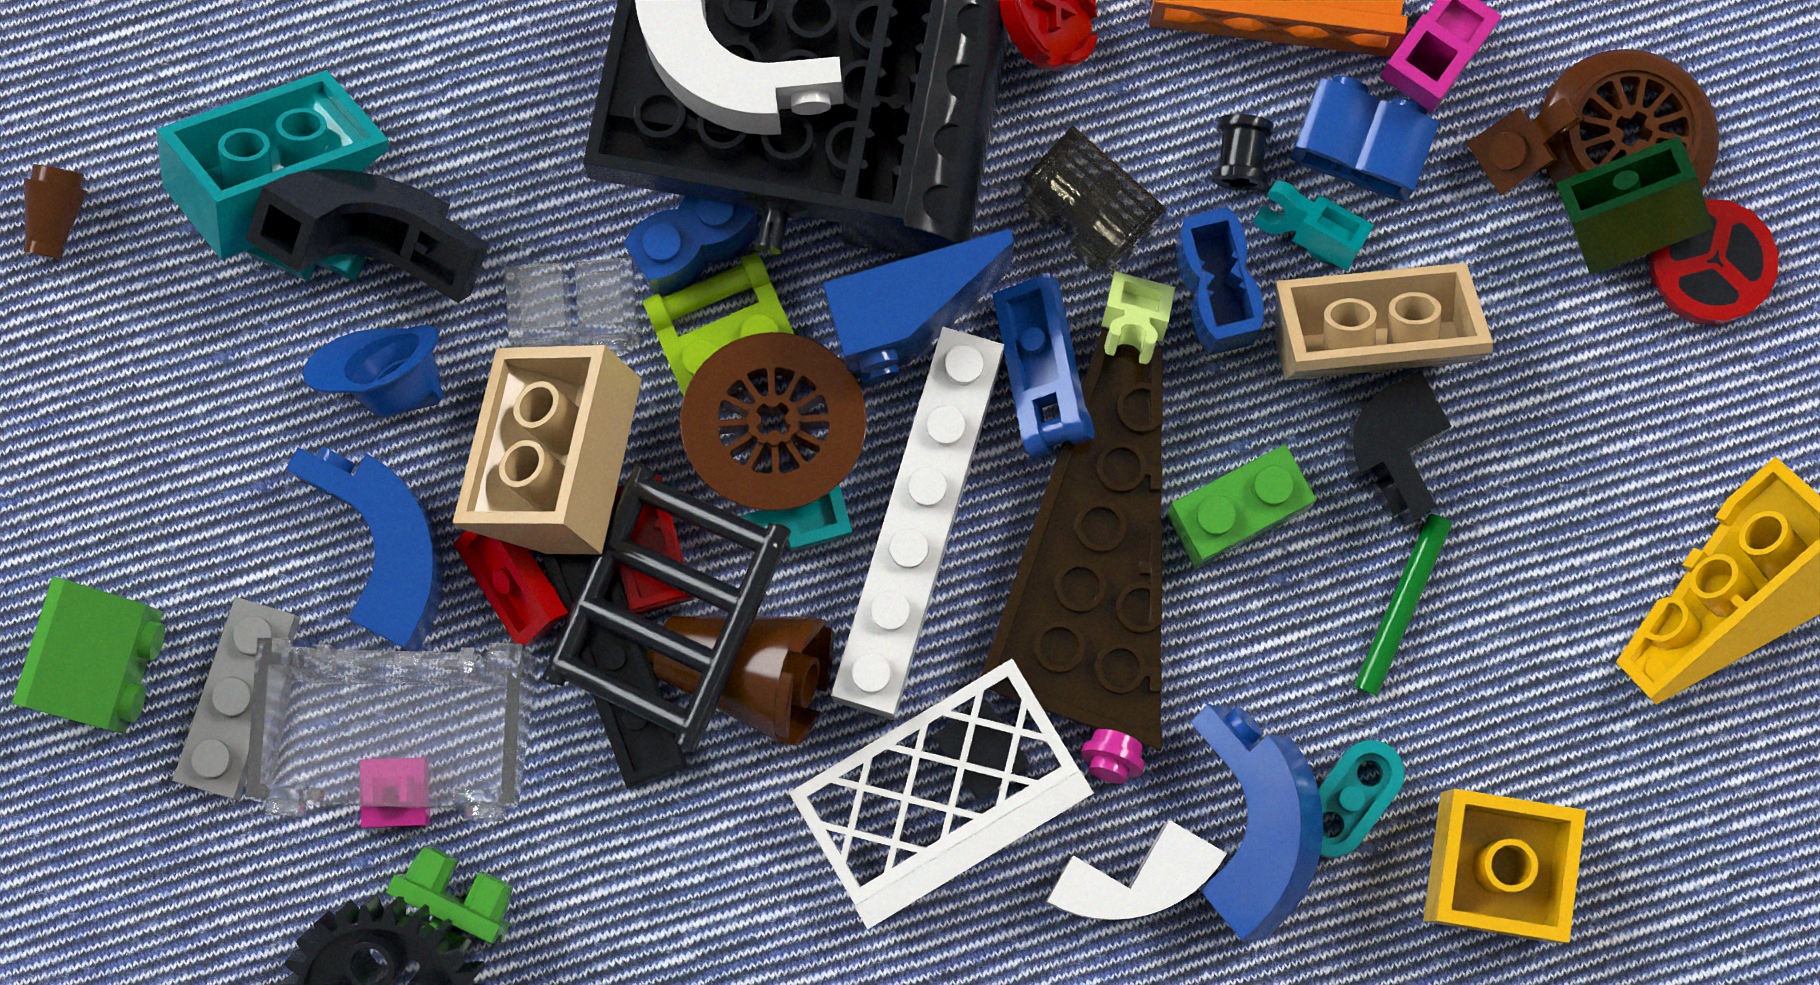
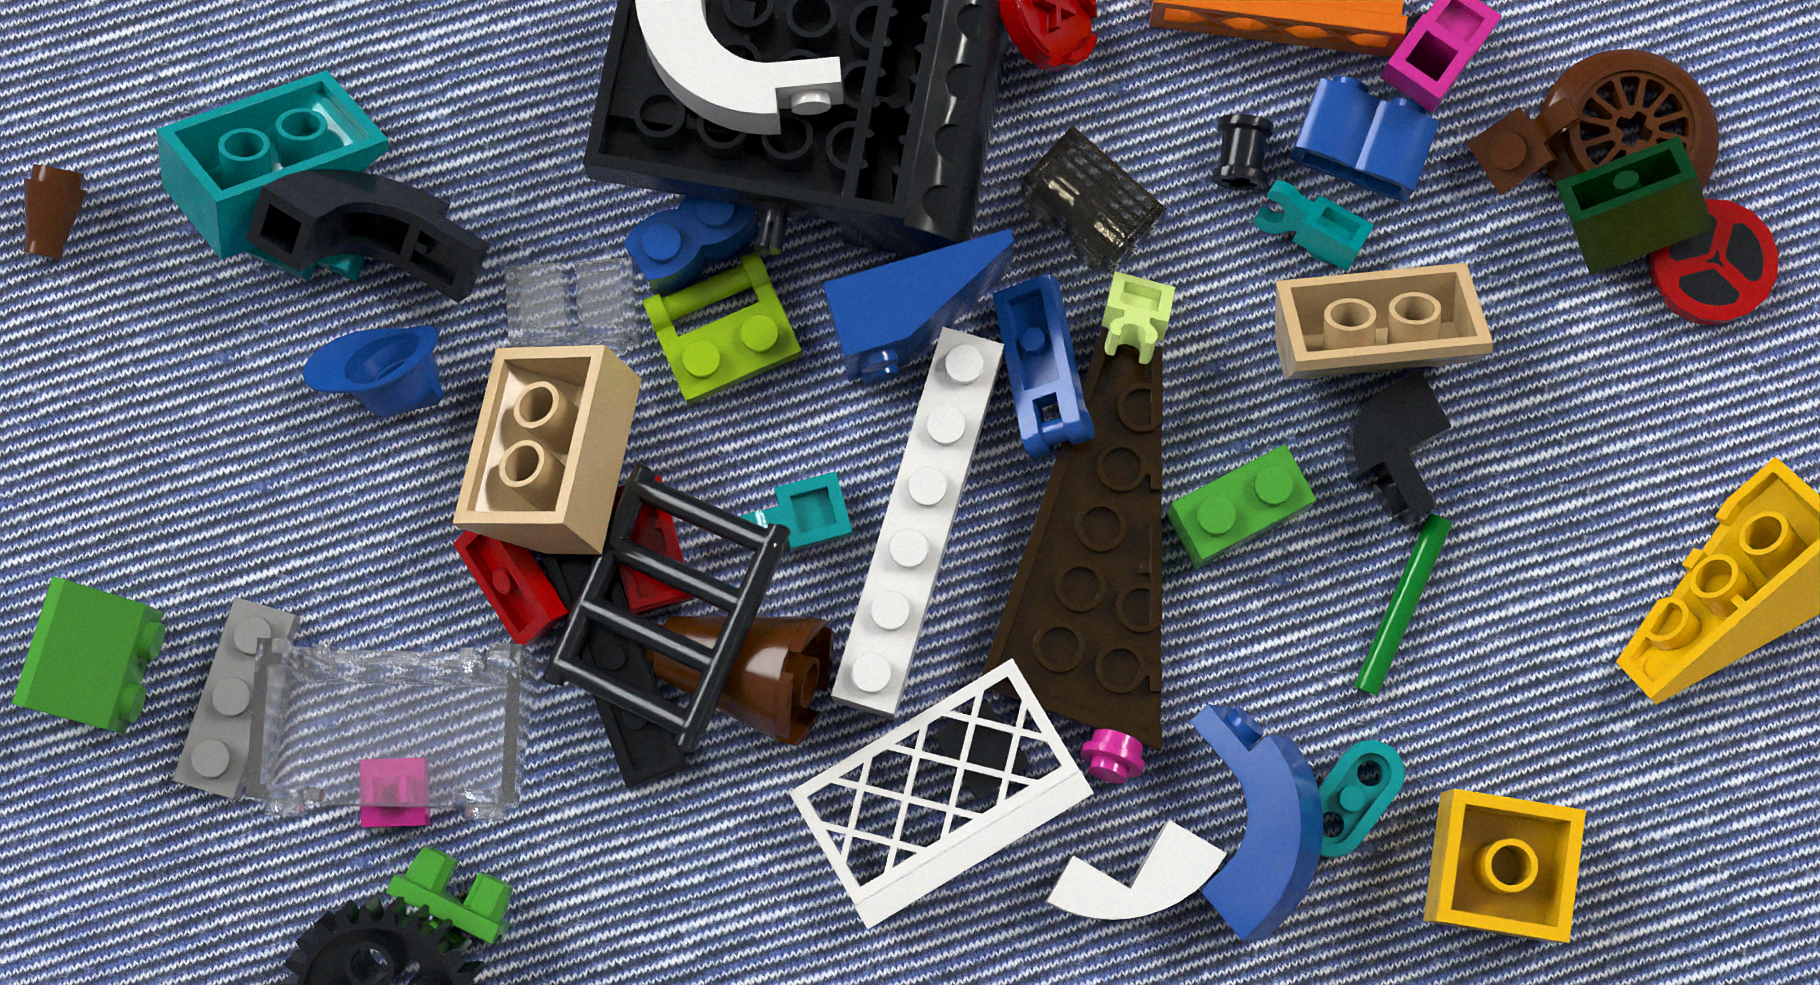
blue arch [285,446,444,655] -> none
reddish brown piece [680,332,867,510] -> none
blue brick [1175,207,1264,355] -> none

